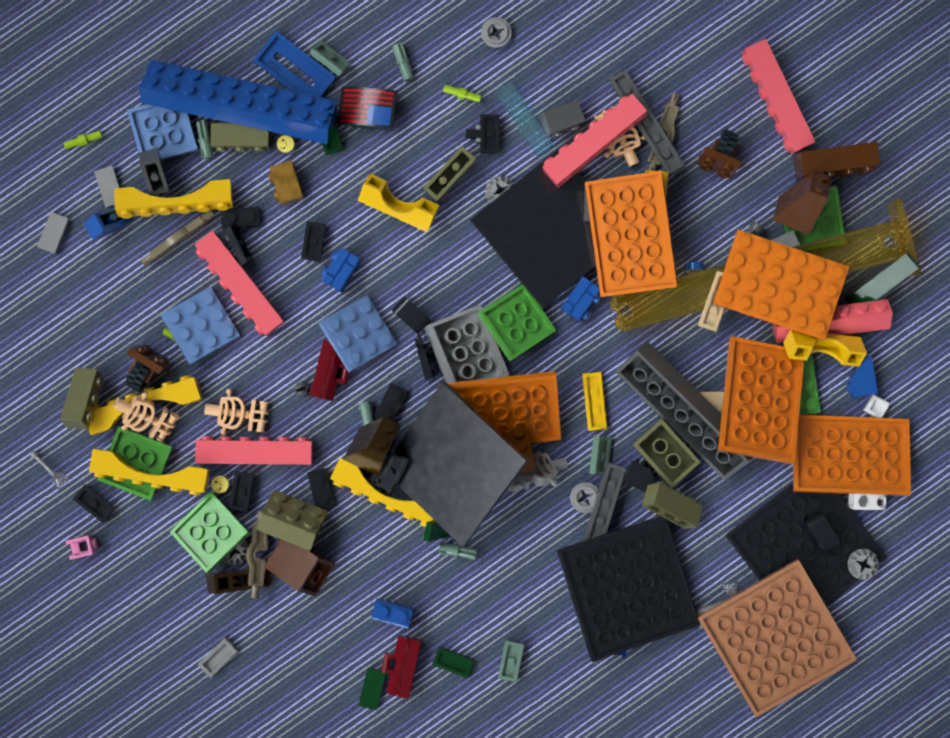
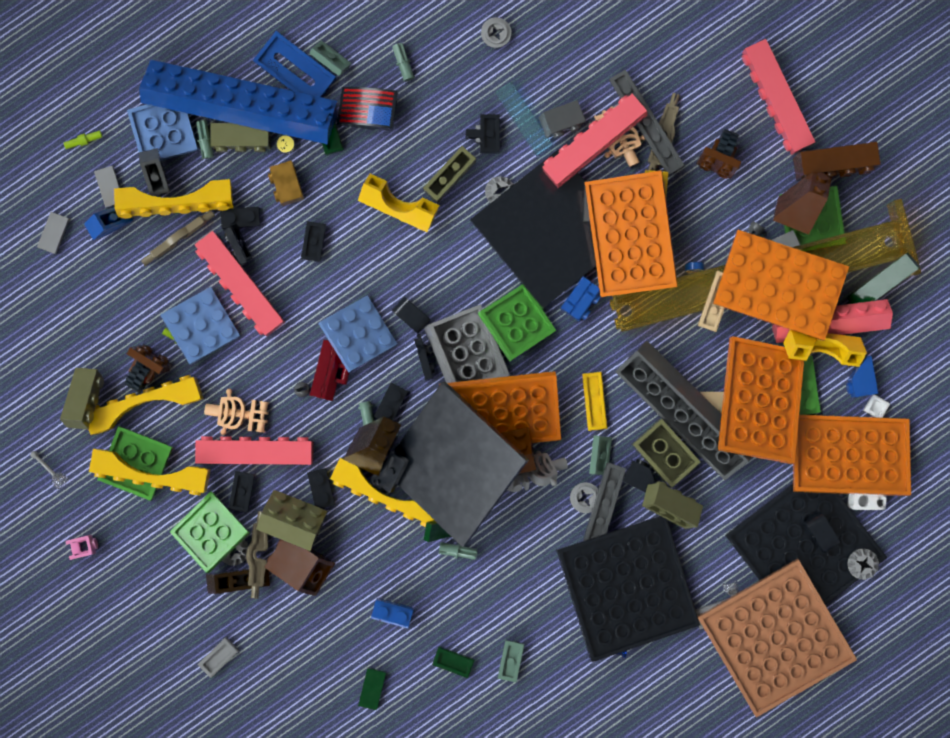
black plate [73,484,116,523] -> none
light nougat torso [113,392,179,442] -> none
light yellow tile [210,475,230,494] -> none
blue brick [321,247,362,293] -> none
dark red piece [381,635,421,699] -> none
lime bar [443,85,482,103] -> none

